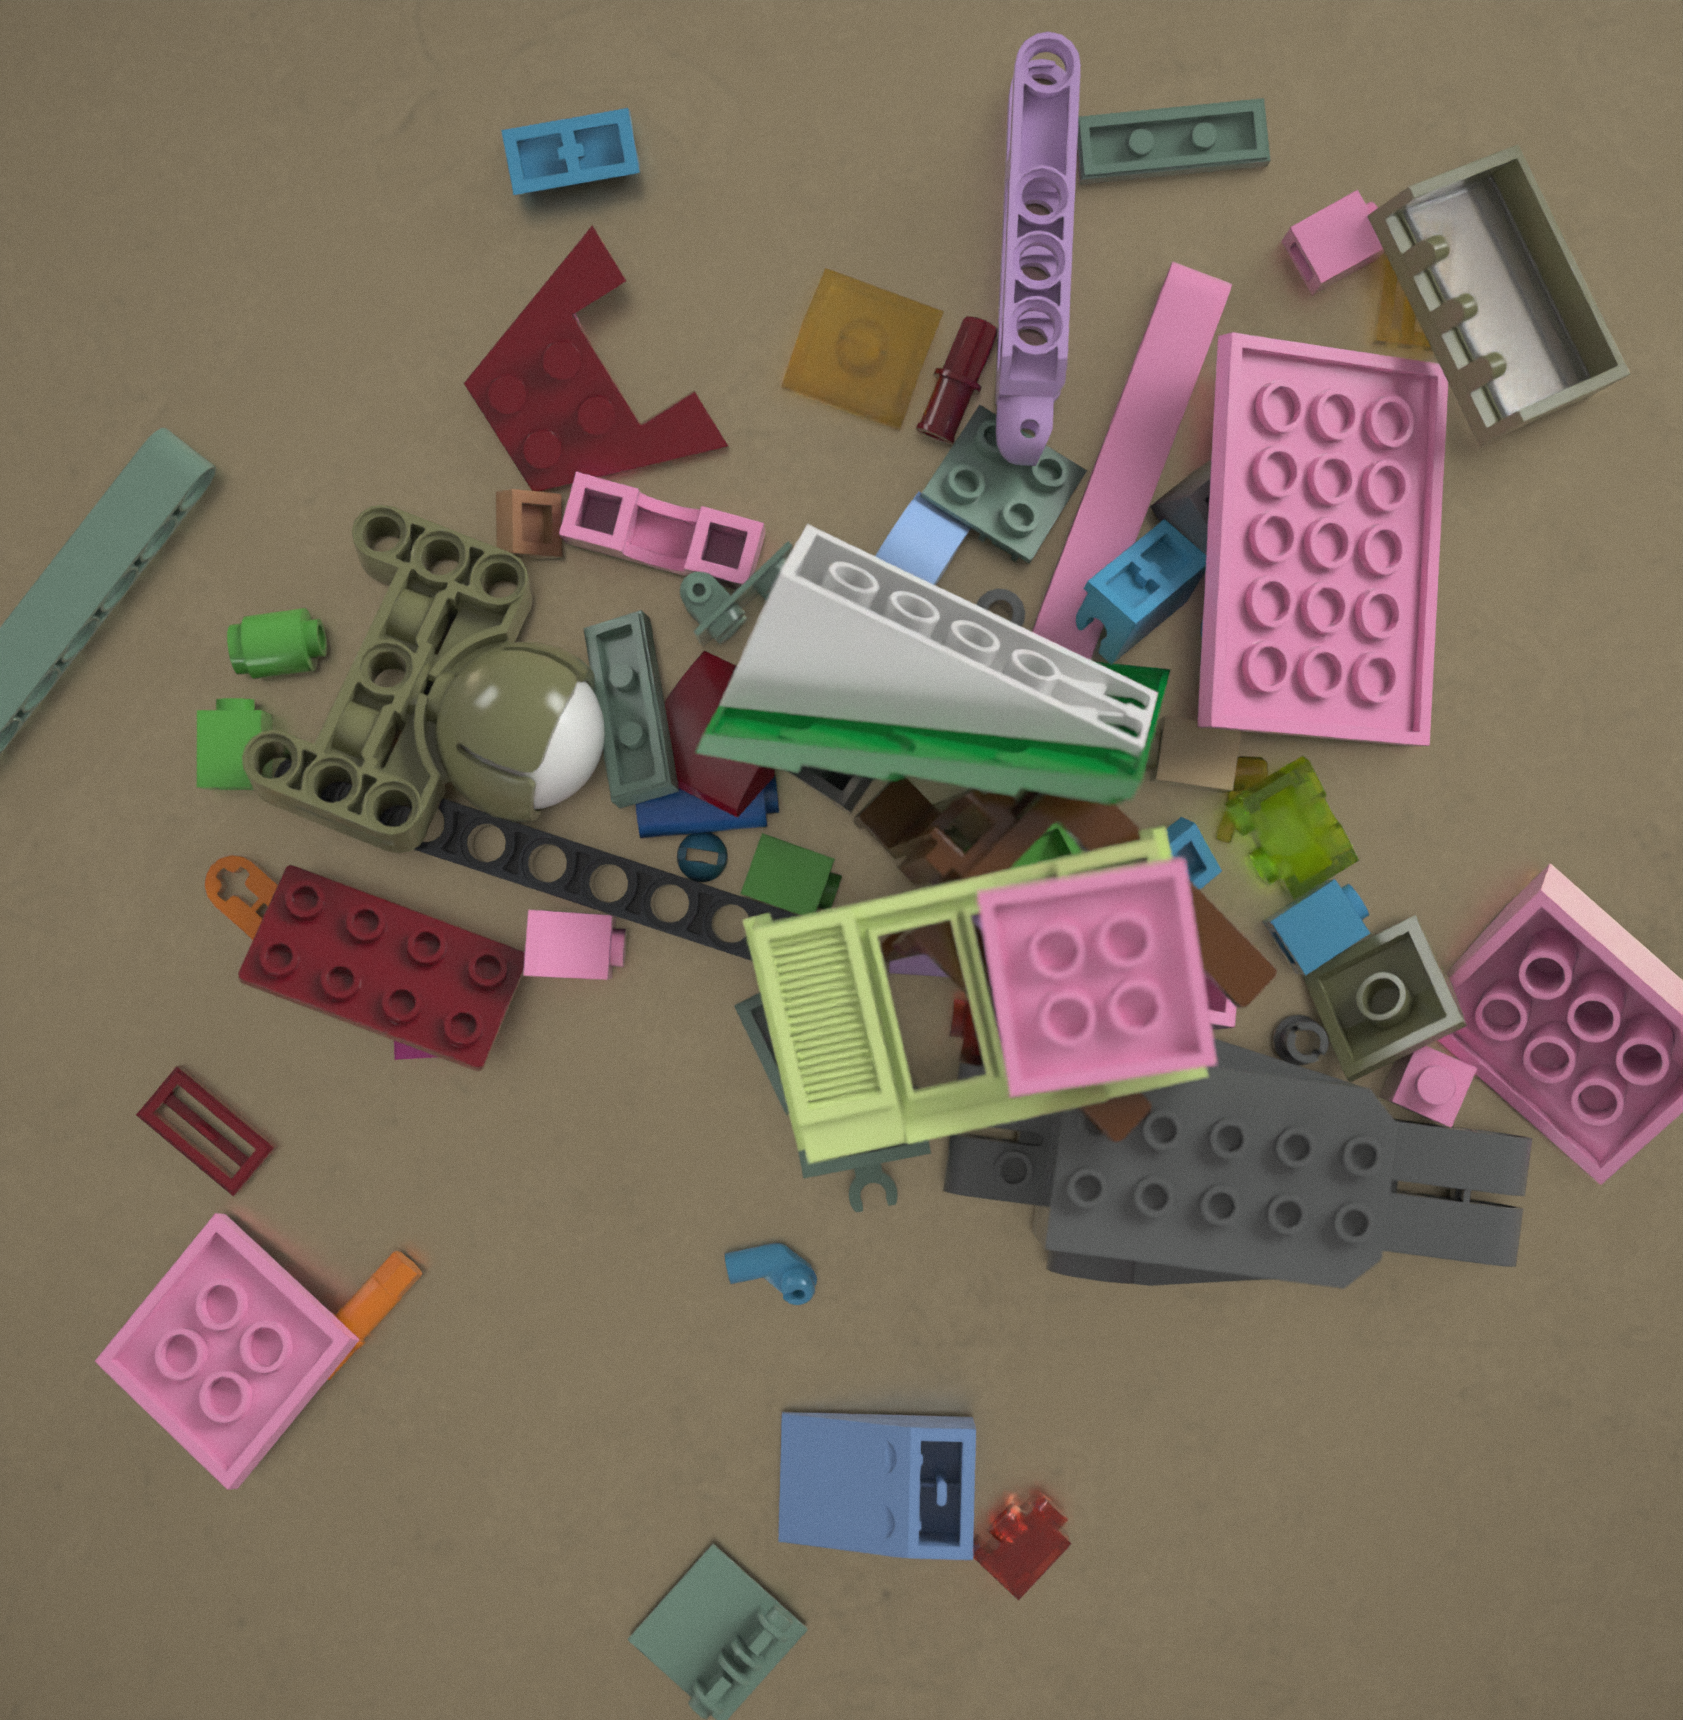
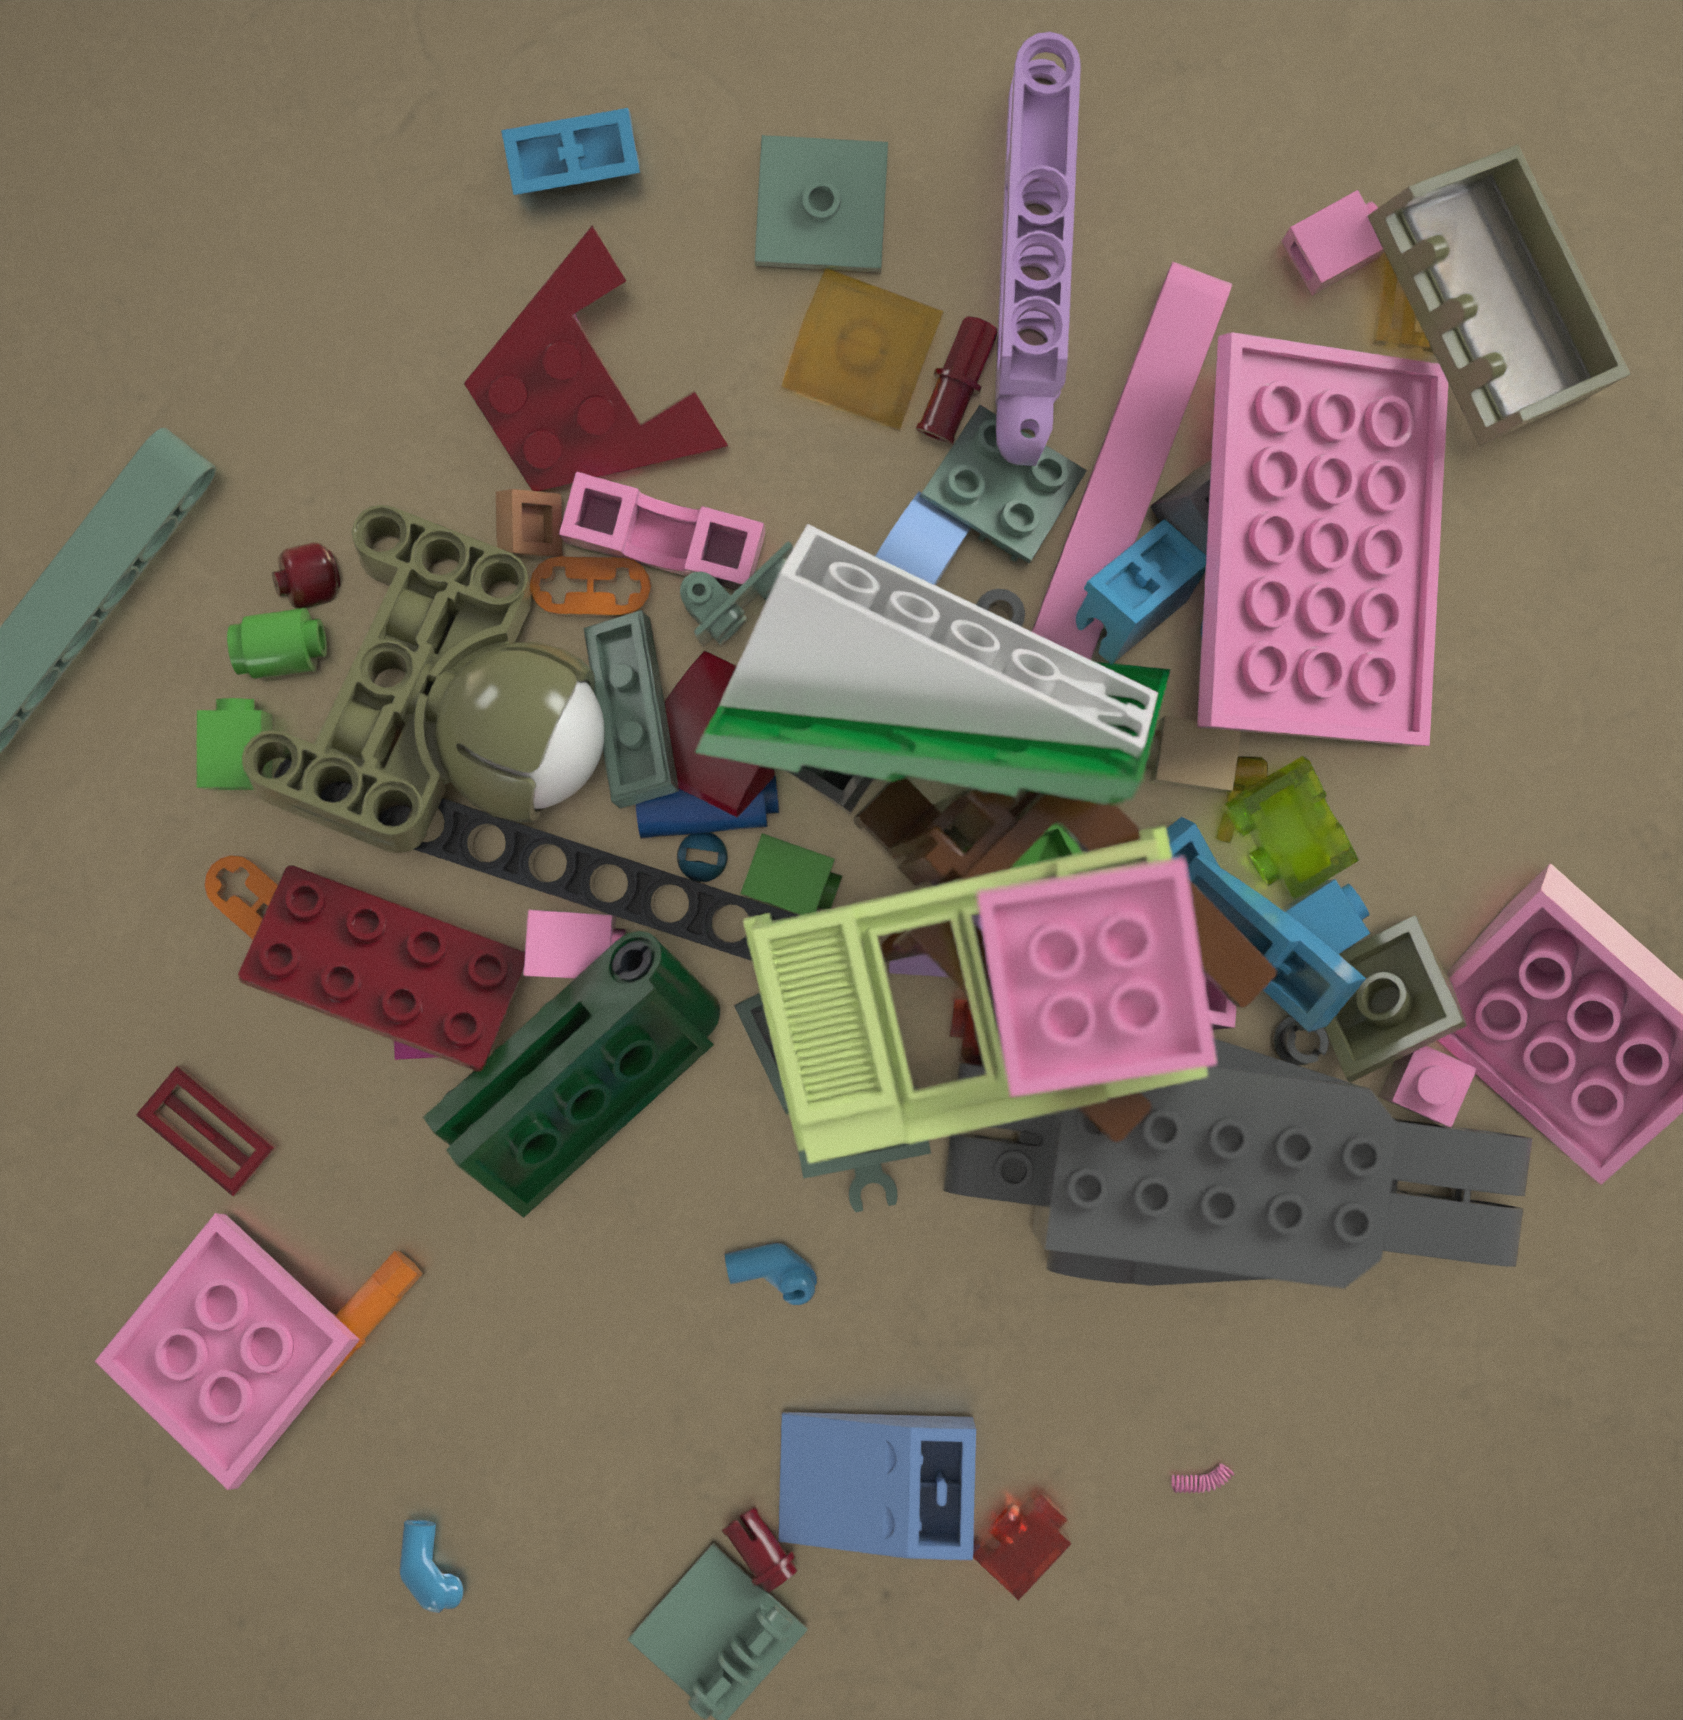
sand green tile [1077,98,1271,185] -> none
none -> dark red piece [272,542,340,609]
none -> dark azure arm [399,1520,463,1613]
none -> dark green hinge [423,931,720,1218]
none -> orange beam [530,556,653,618]
none -> dark red pin [721,1506,798,1593]
none -> sand green plate [755,135,888,273]
none -> bright pink leg [1171,1464,1234,1493]
none -> dark azure slope [1186,855,1366,1032]

